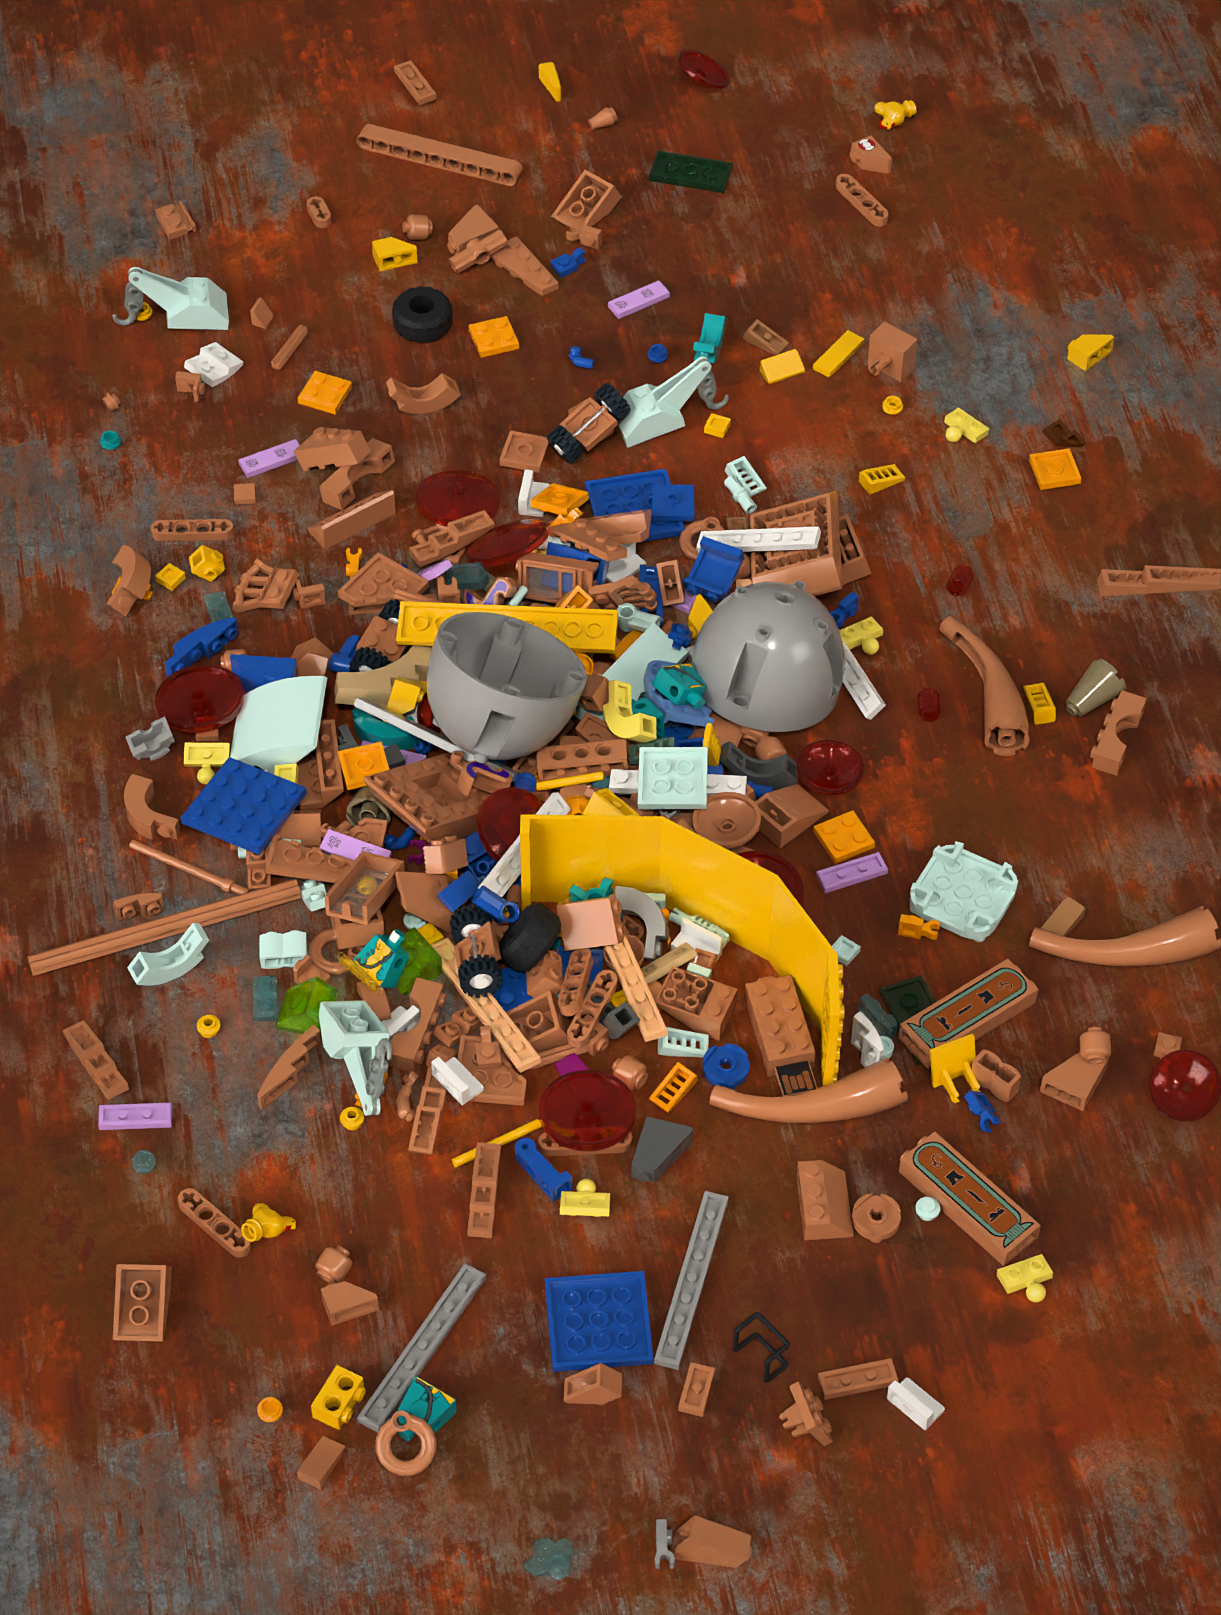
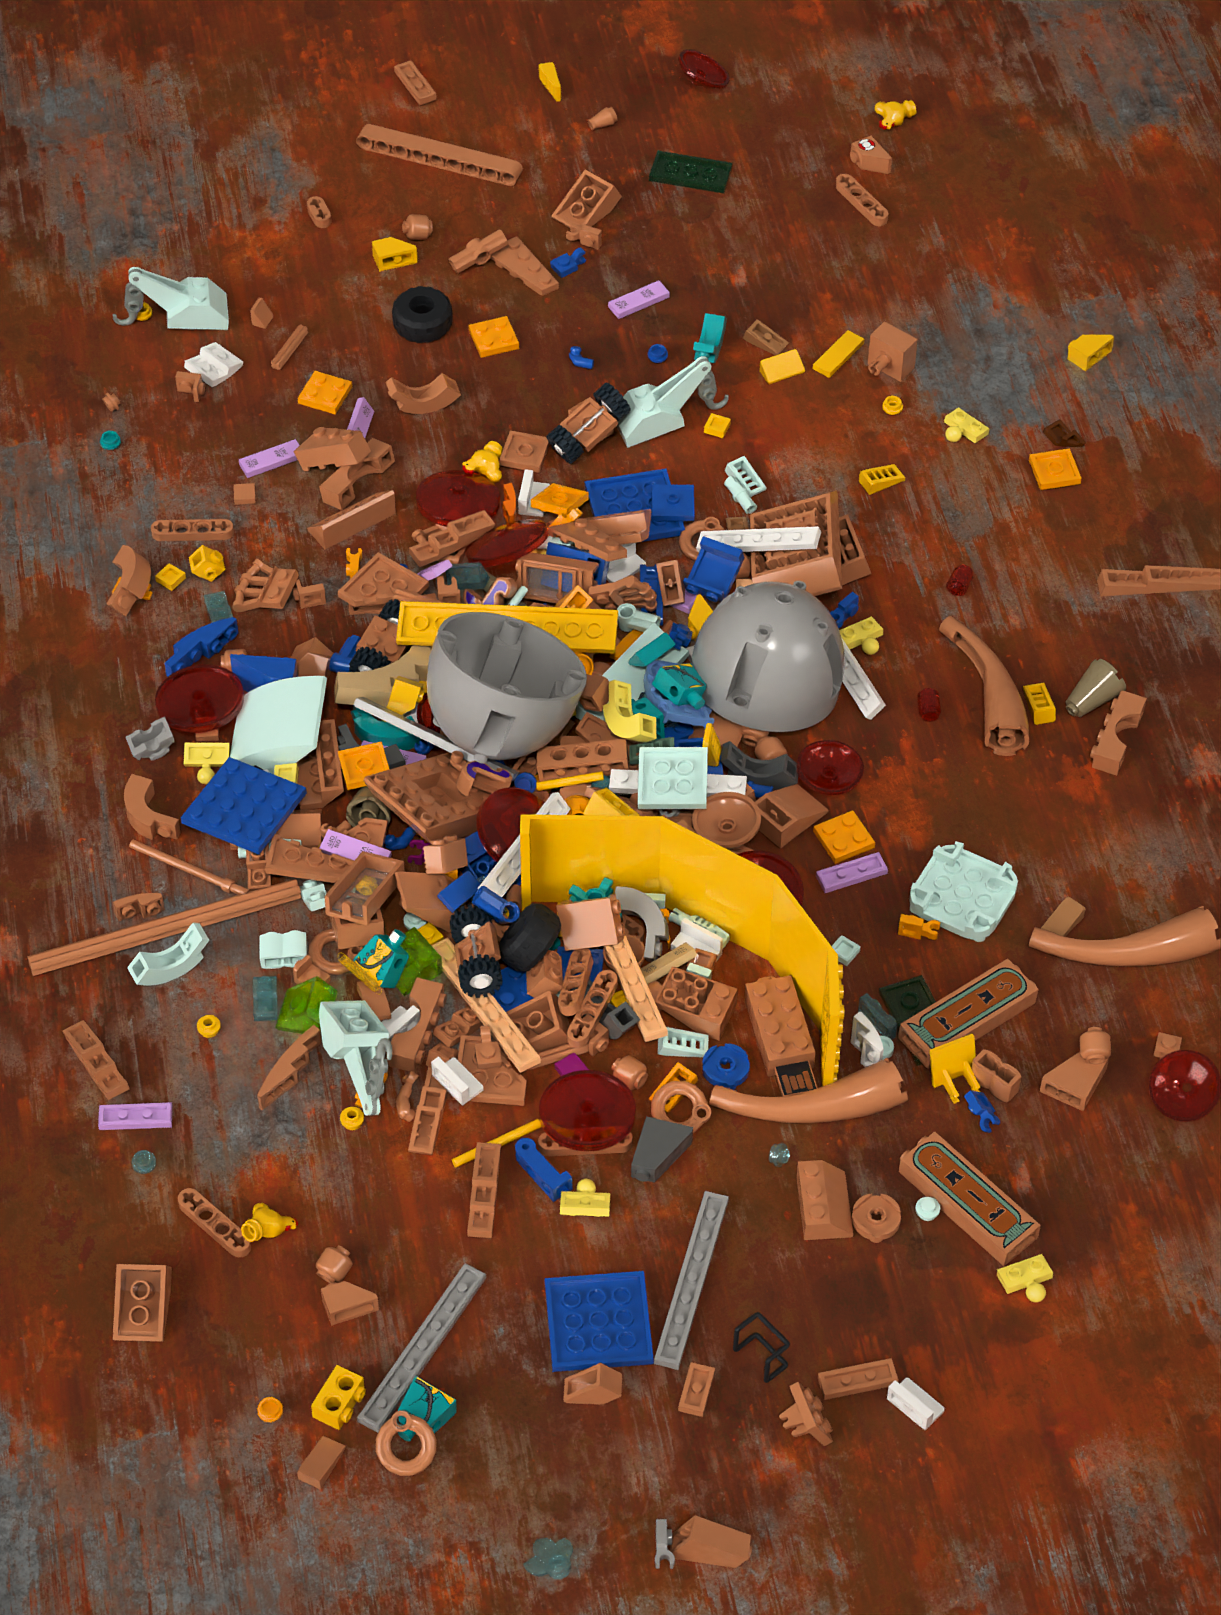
nougat plate [155,201,196,239] -> none
nougat slope [447,204,499,254] -> none
none -> lavender tile [347,397,374,438]
none -> yellow animal [462,441,503,483]
none -> orange slope [503,483,516,530]
none -> teal slope [628,632,675,667]
none -> nougat piece [651,1081,711,1133]
none -> clear light blue plate [769,1143,790,1167]

